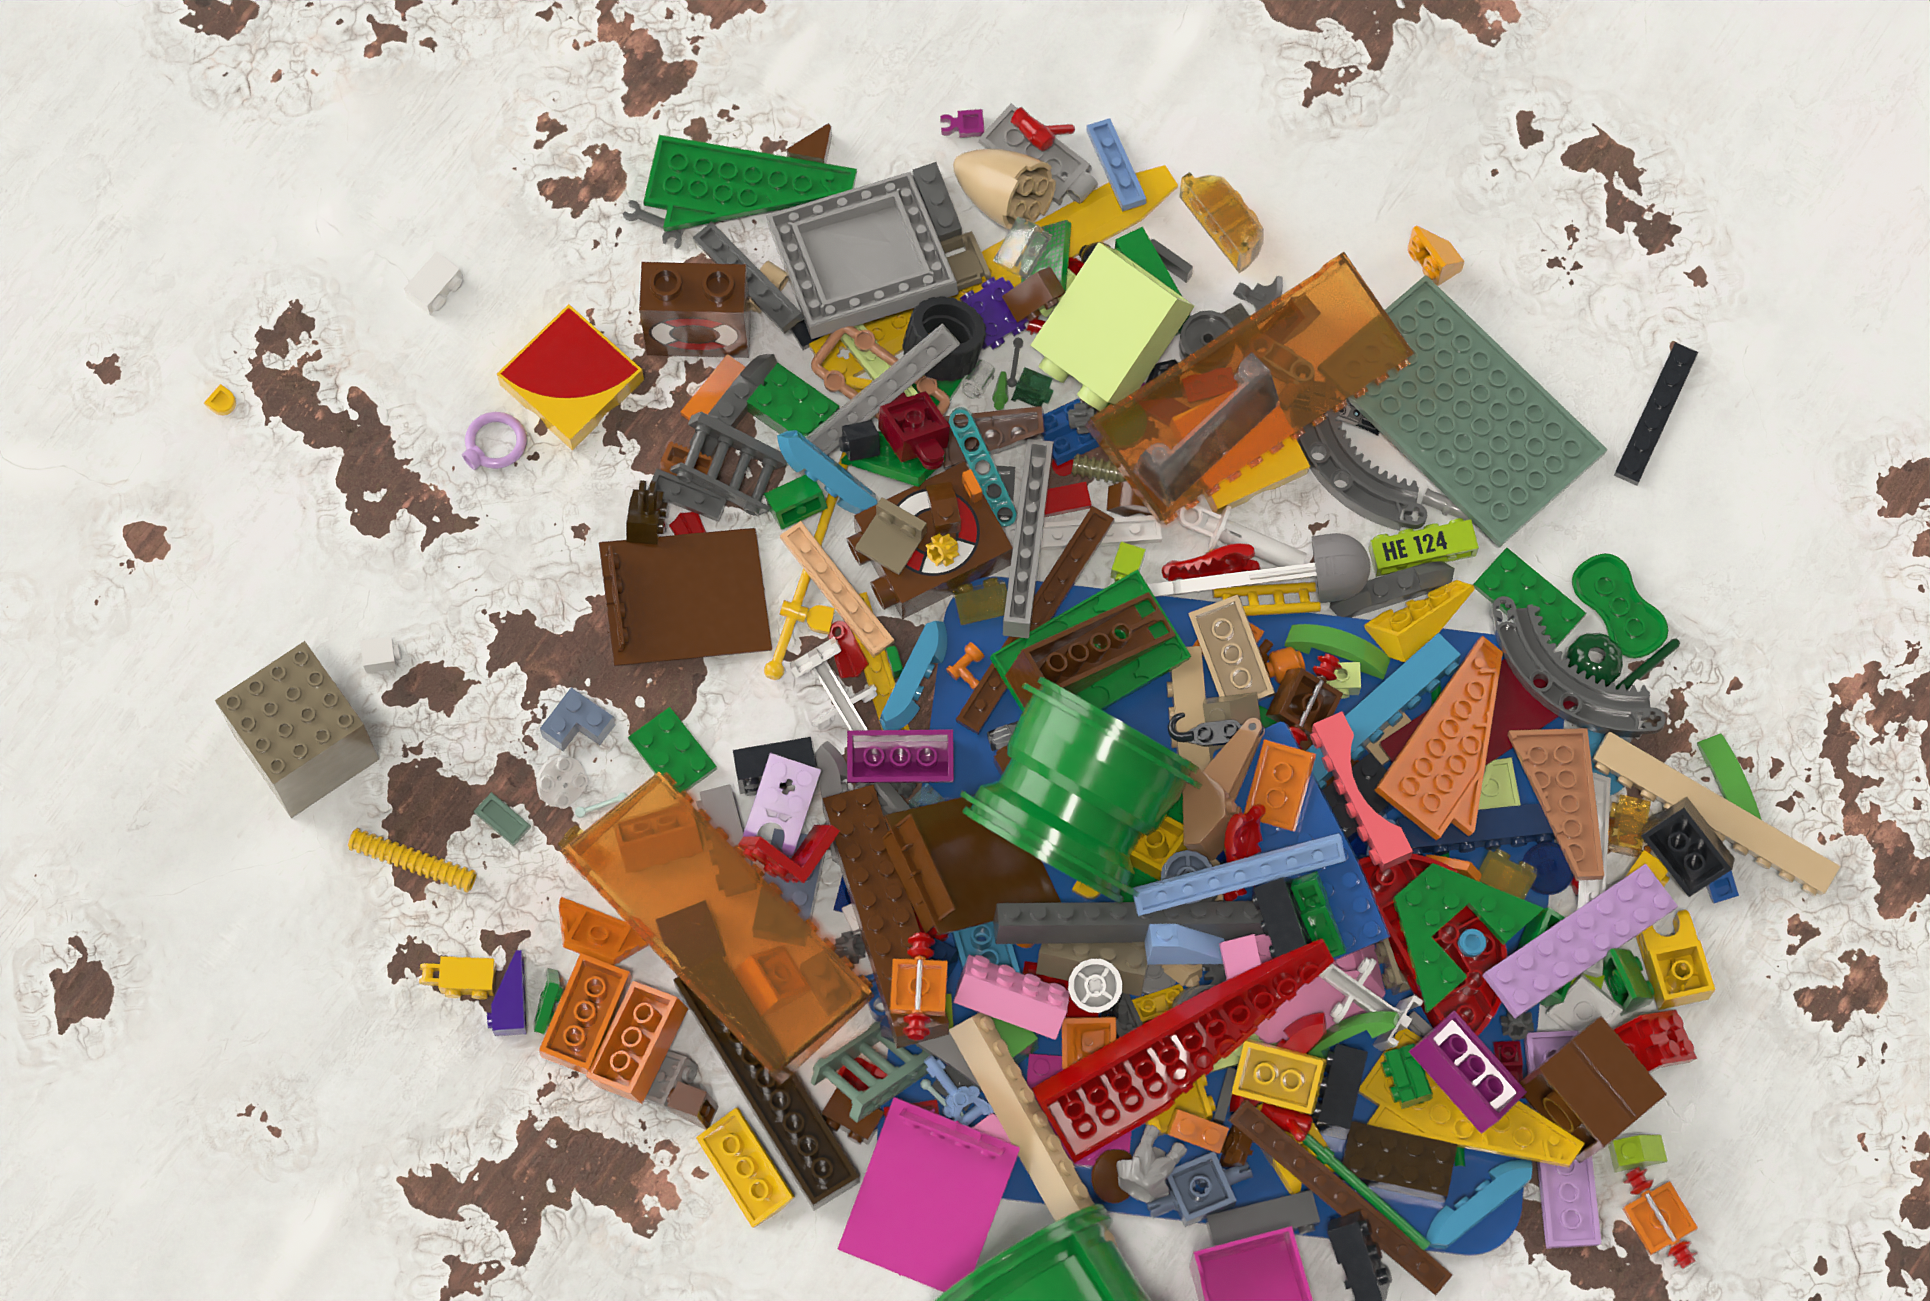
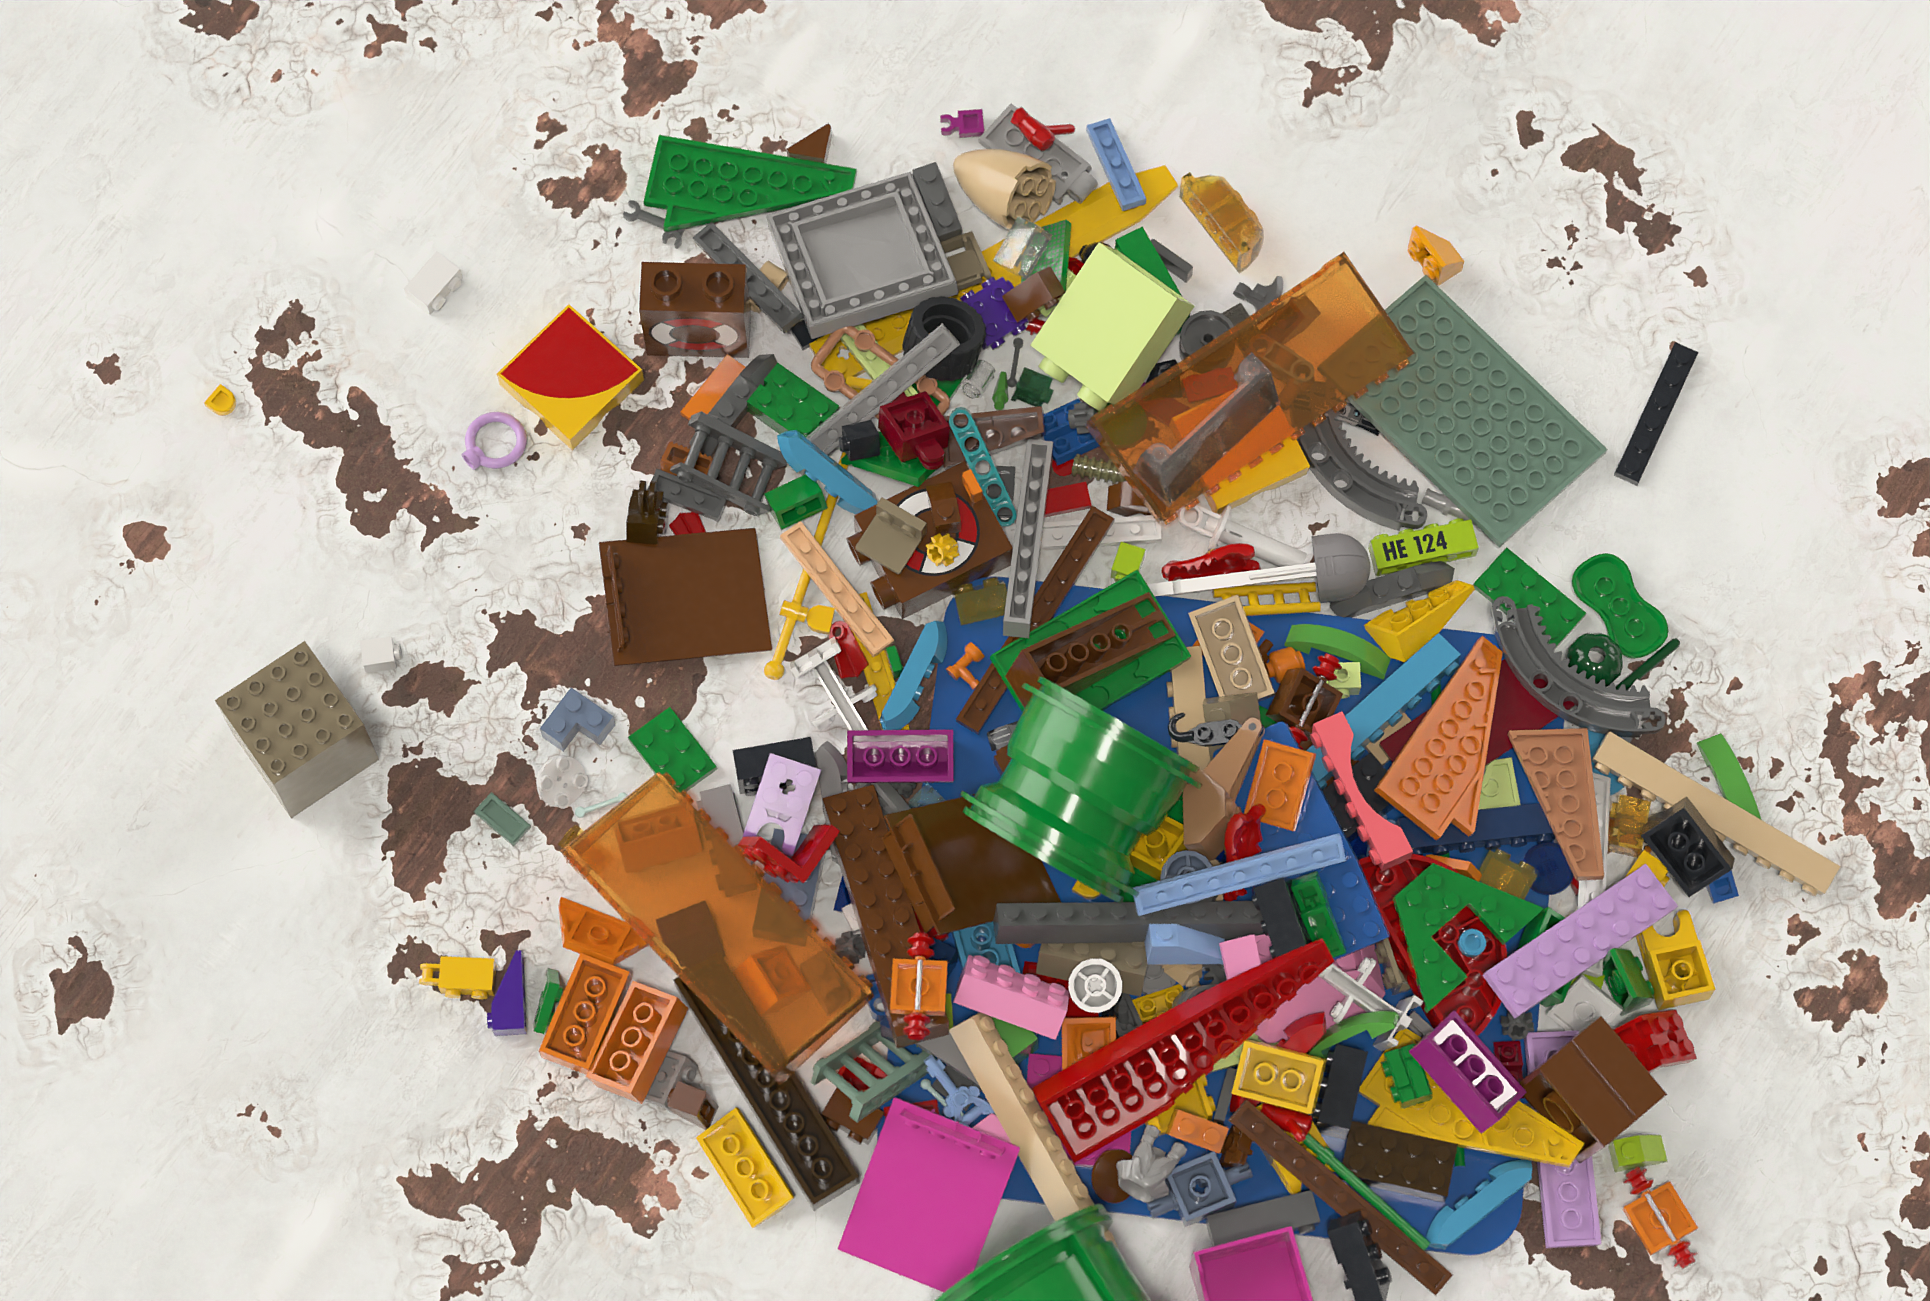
yellow piece [348,828,476,893] -> none

